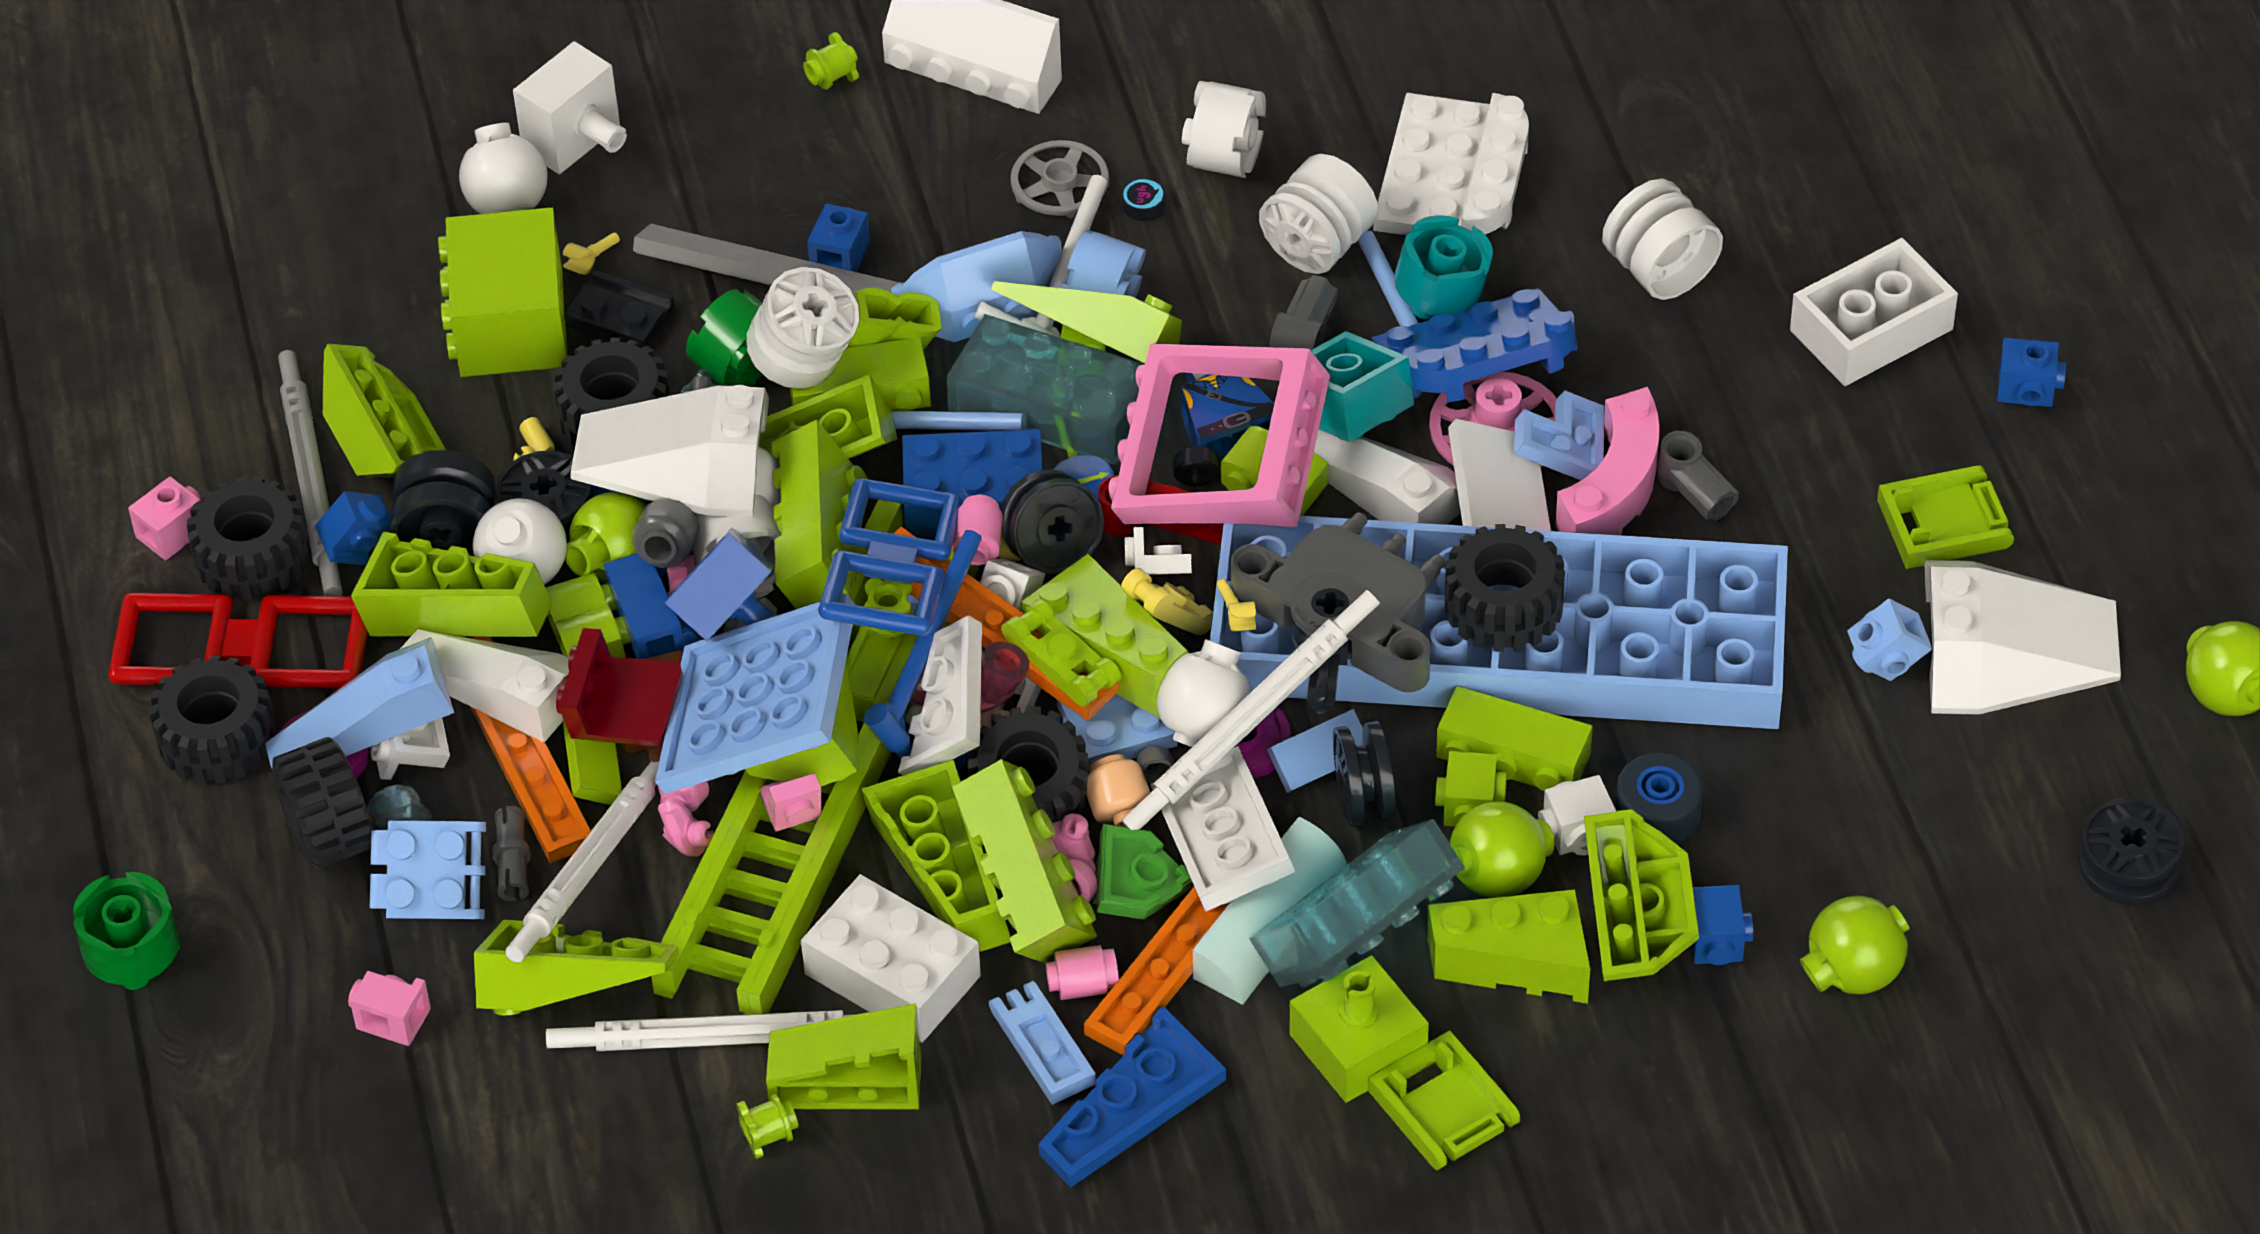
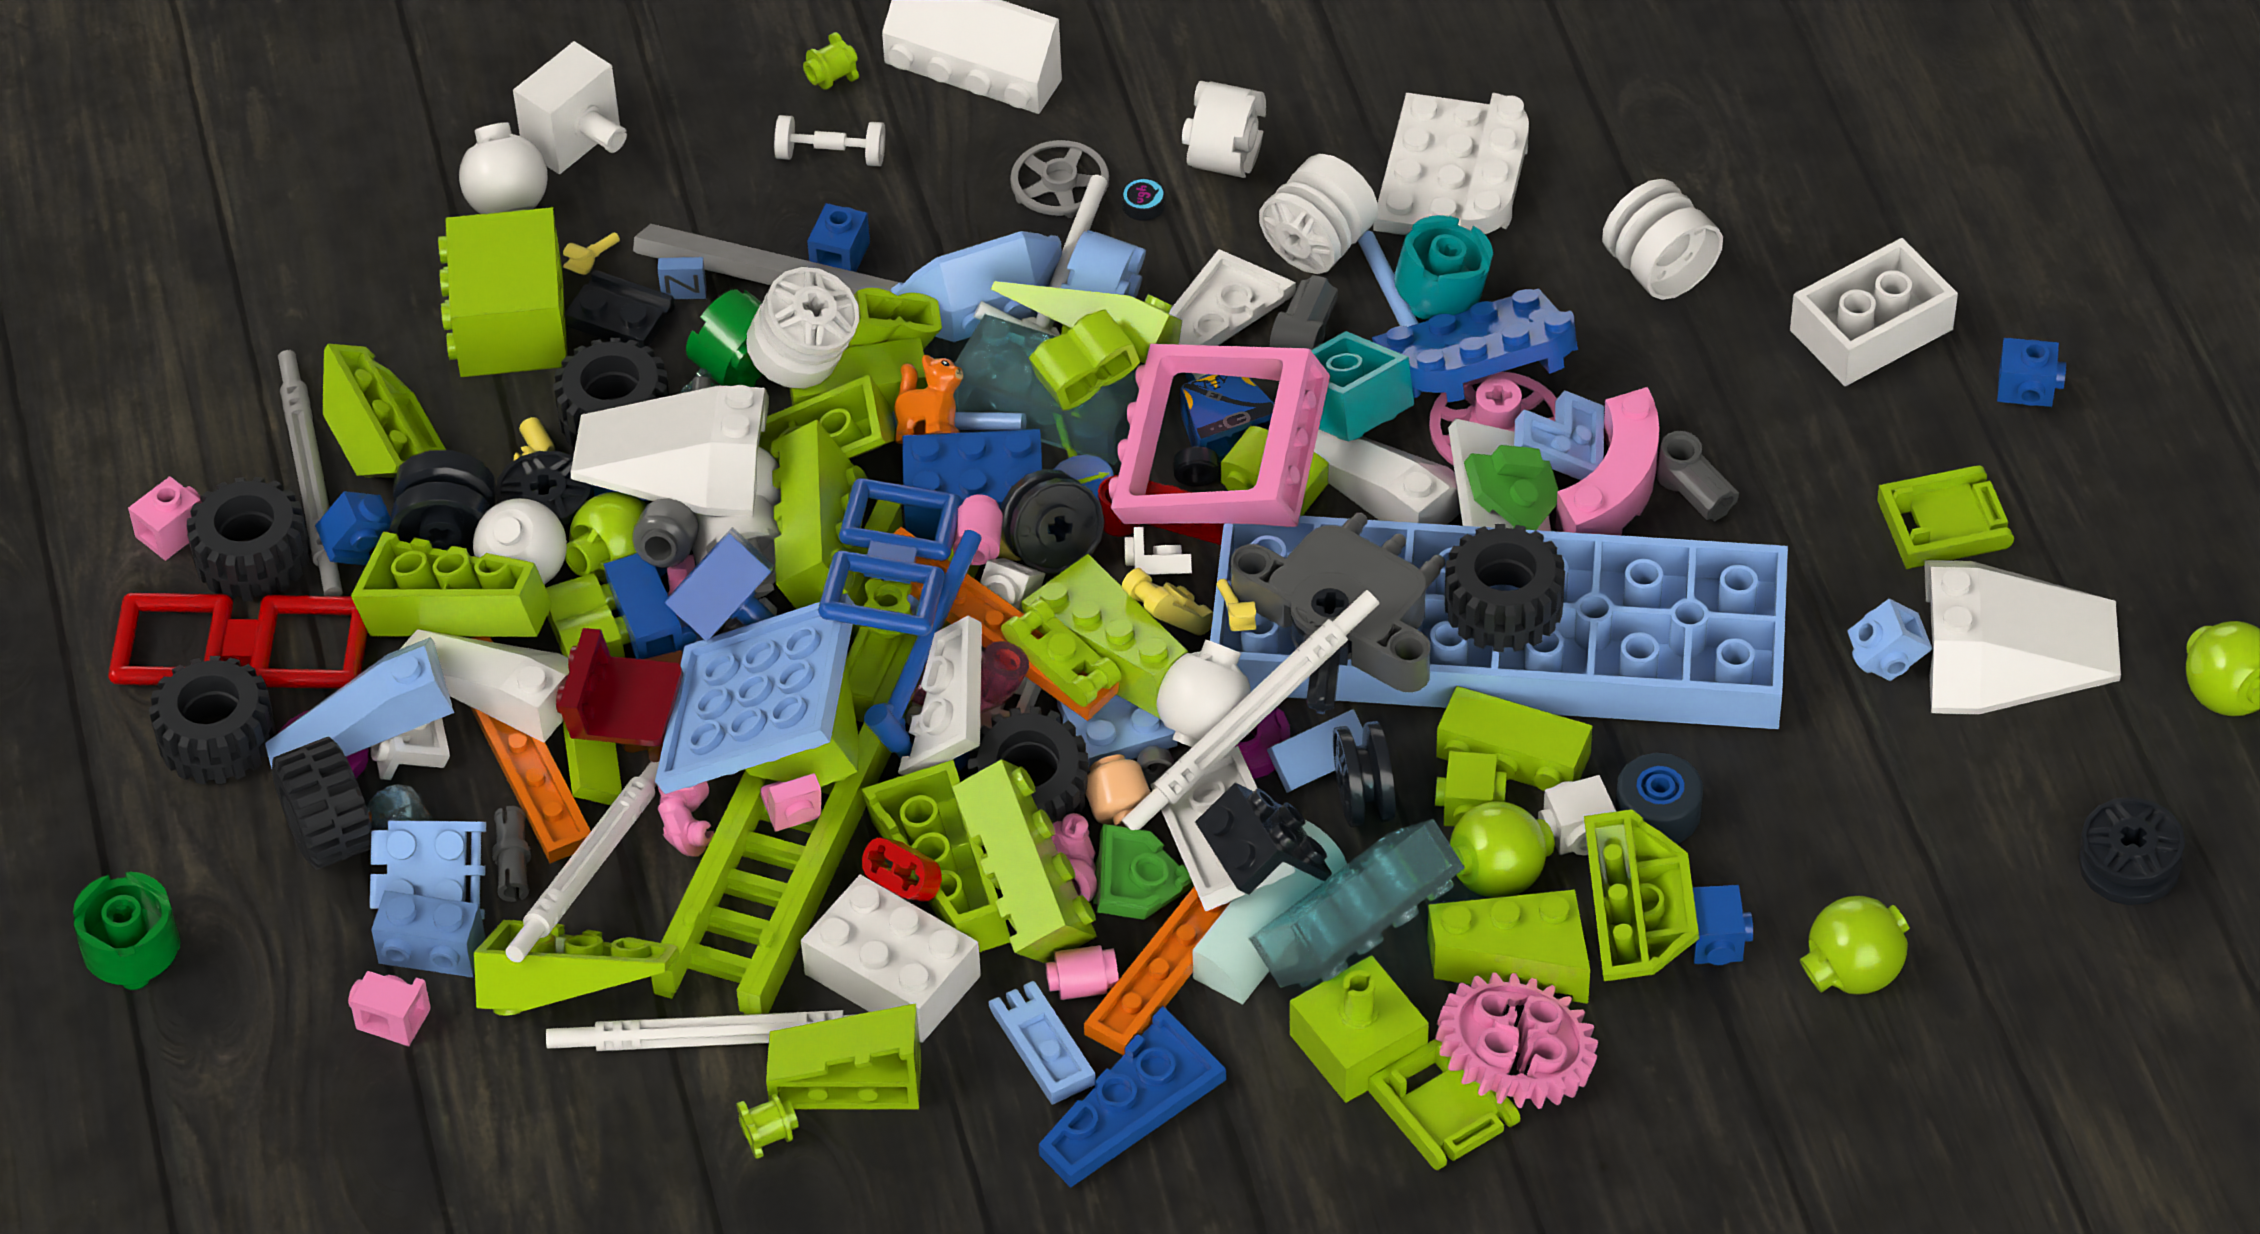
none -> medium blue brick [371,890,485,977]
none -> medium blue tile [658,257,707,299]
none -> white wheel [774,115,885,166]
none -> red beam [862,837,942,902]
none -> orange animal [894,355,963,444]
none -> lime brick [1029,309,1140,411]
none -> white wing [1169,249,1296,346]
none -> black bracket [1195,782,1332,895]
none -> bright pink gear [1436,972,1598,1109]
none -> bright green plate [1464,445,1558,530]

